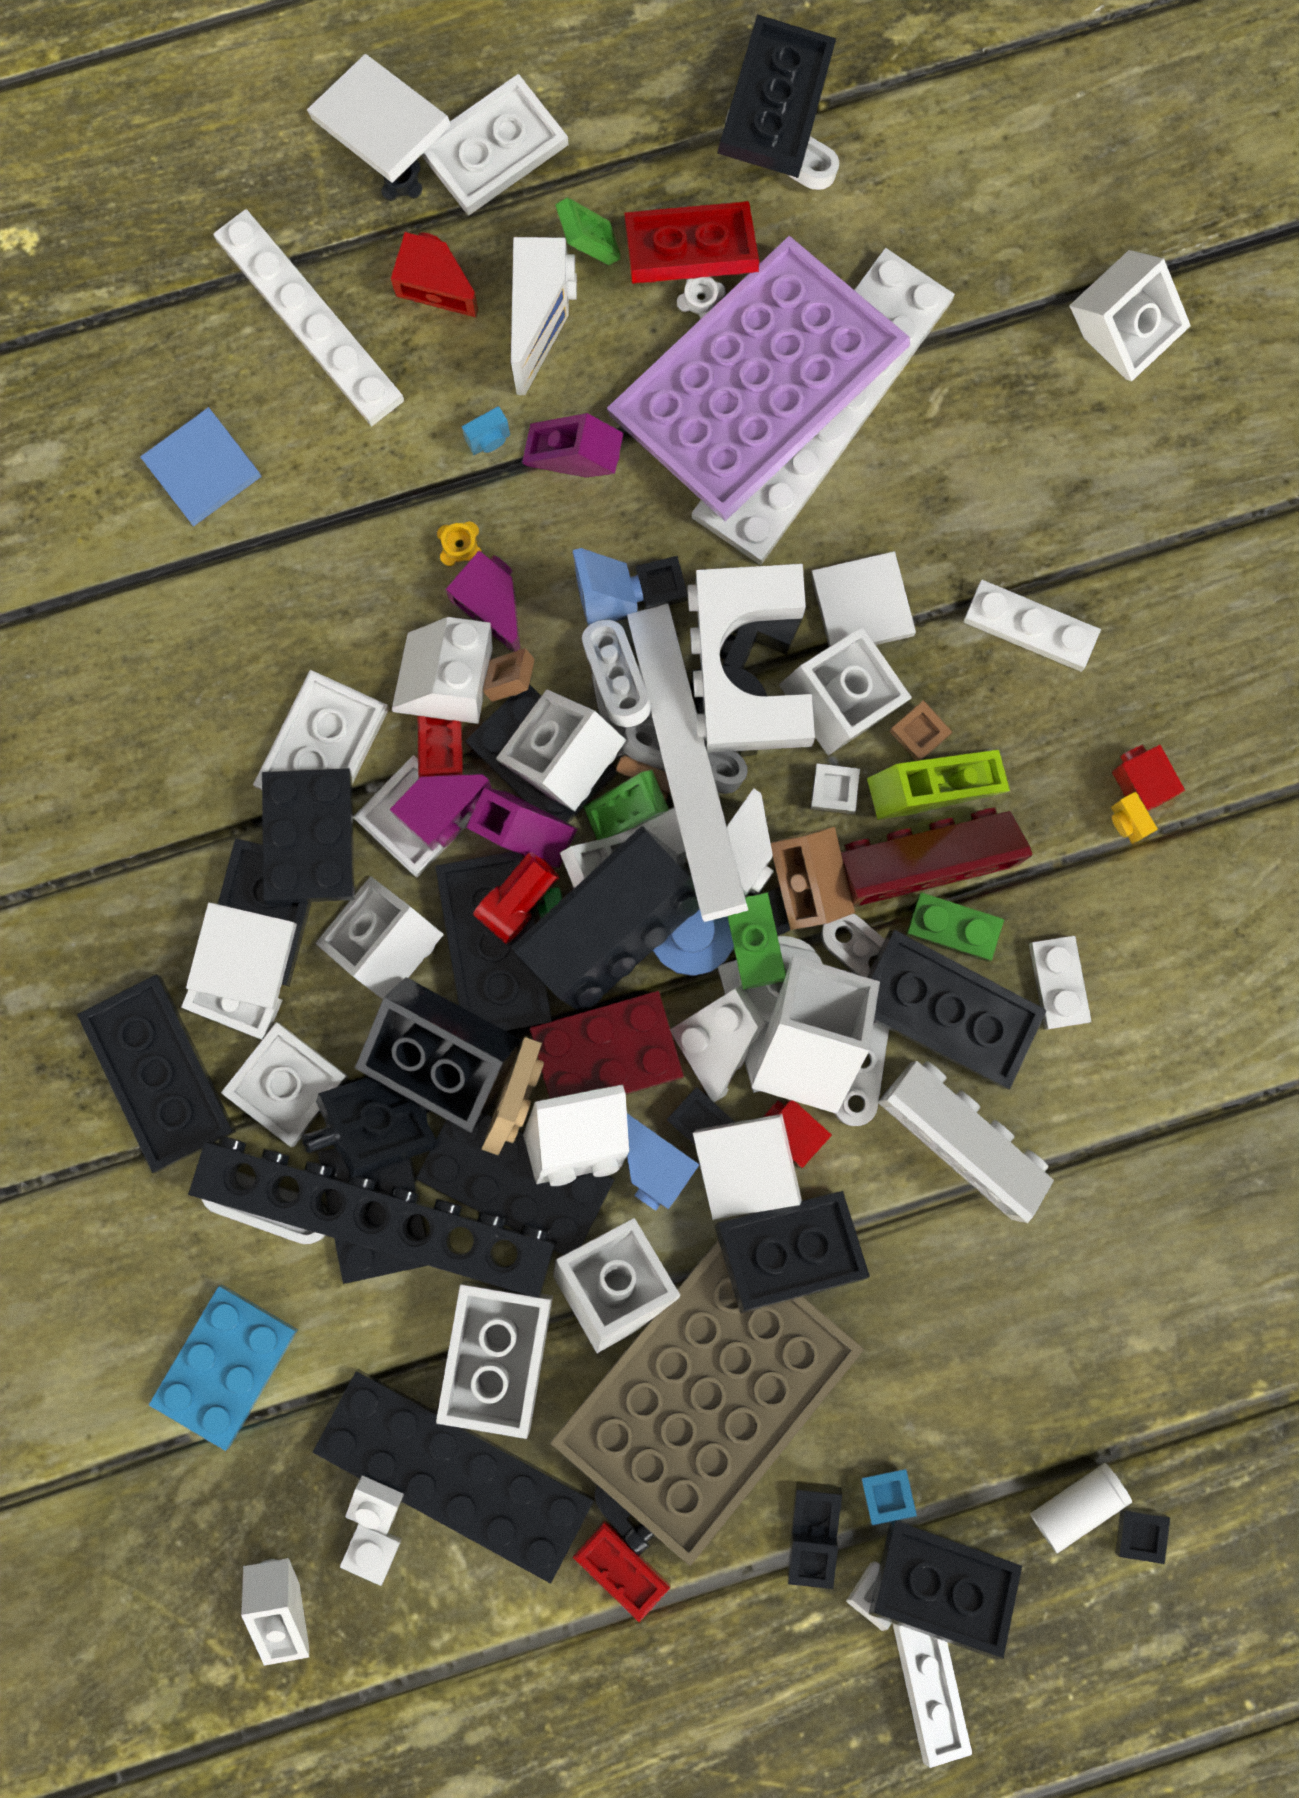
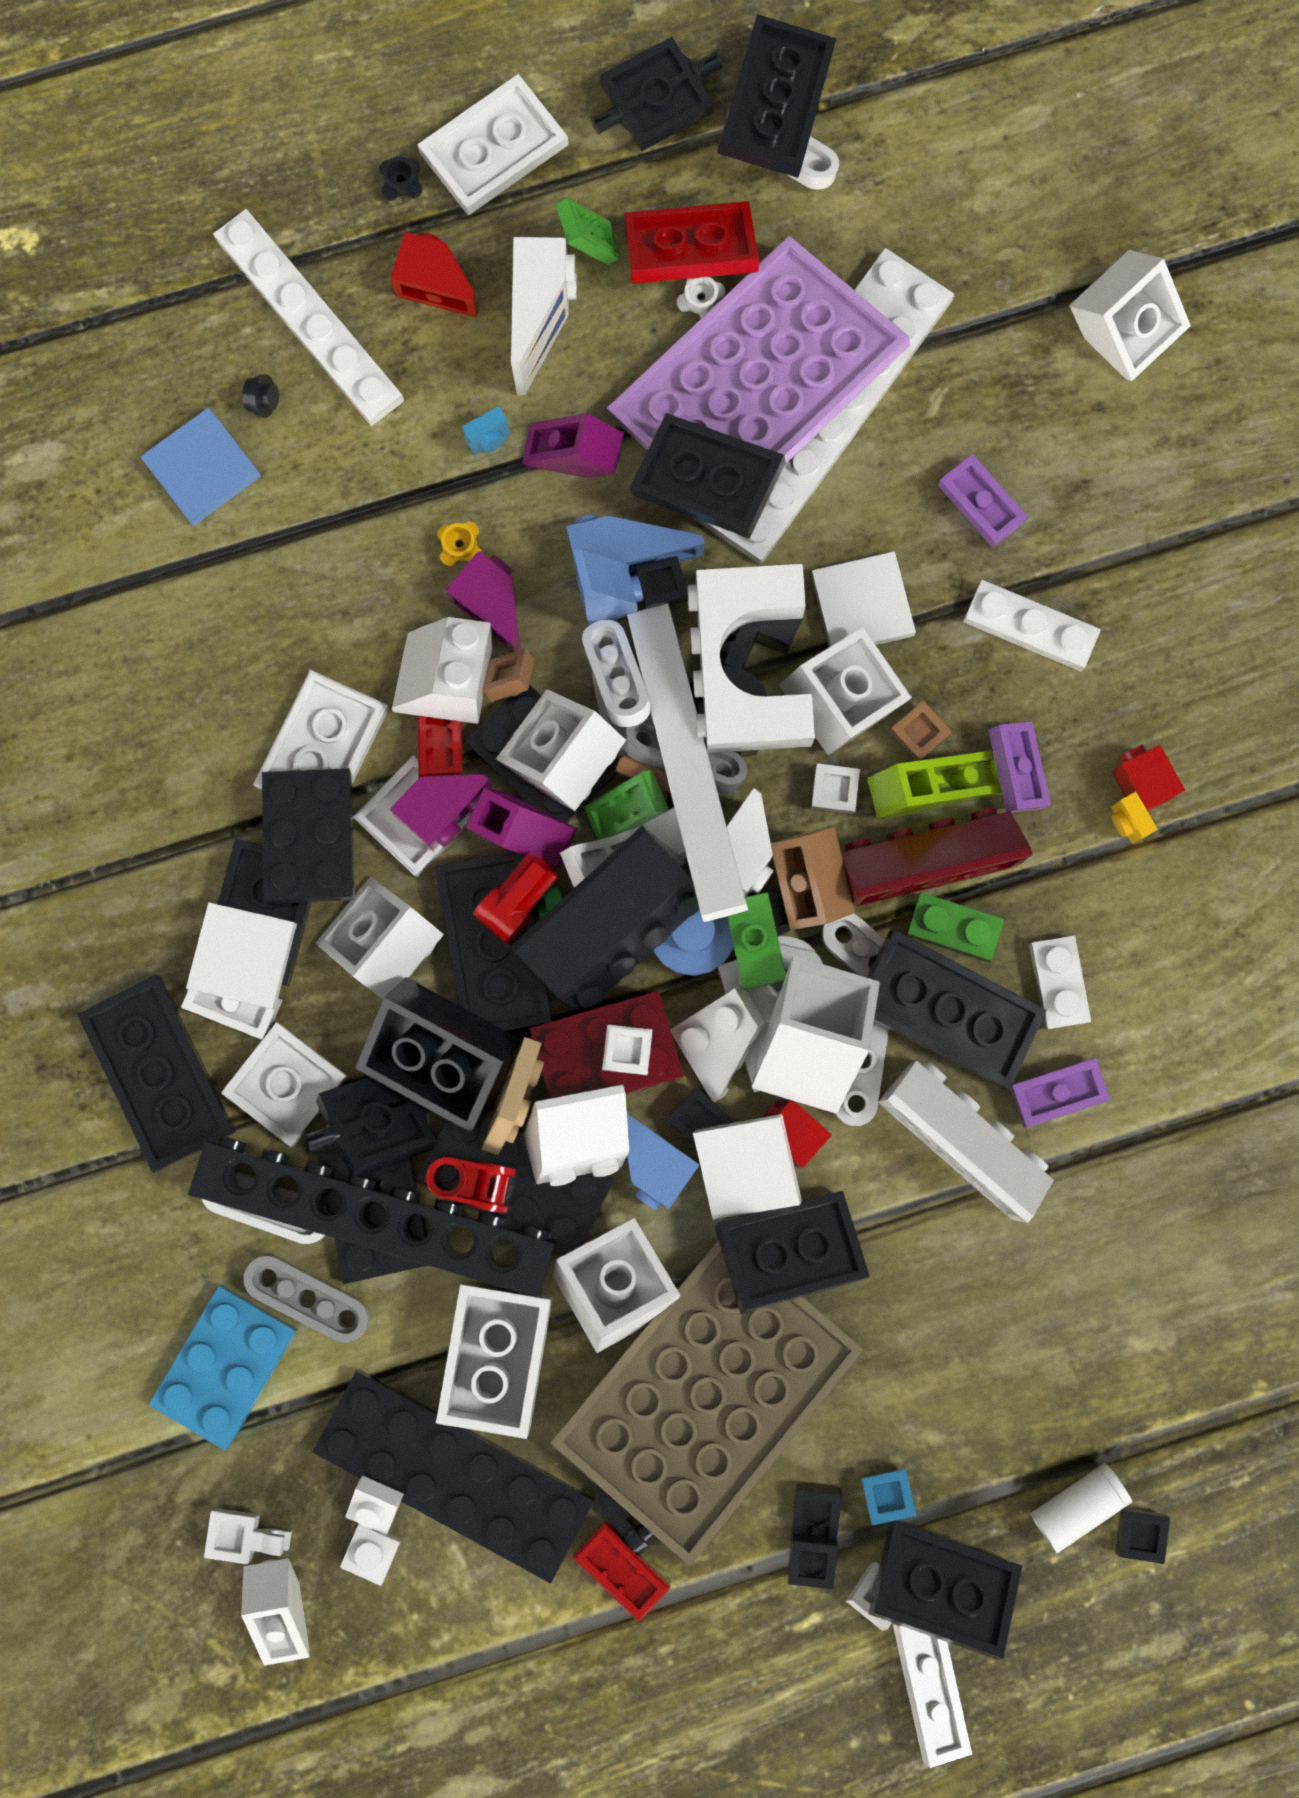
white tile [307,54,451,182] -> none
none -> white plate [204,1508,292,1564]
none -> black plate [242,374,279,418]
none -> light grey plate [243,1255,370,1343]
none -> red piece [426,1156,516,1214]
none -> medium blue slope [566,514,705,575]
none -> black plate [591,37,722,152]
none -> white tile [602,1025,652,1075]
none -> black plate [629,413,786,539]
none -> medium lavender plate [938,454,1028,548]
none -> medium lavender plate [988,722,1051,813]
none -> medium lavender plate [1010,1058,1111,1128]

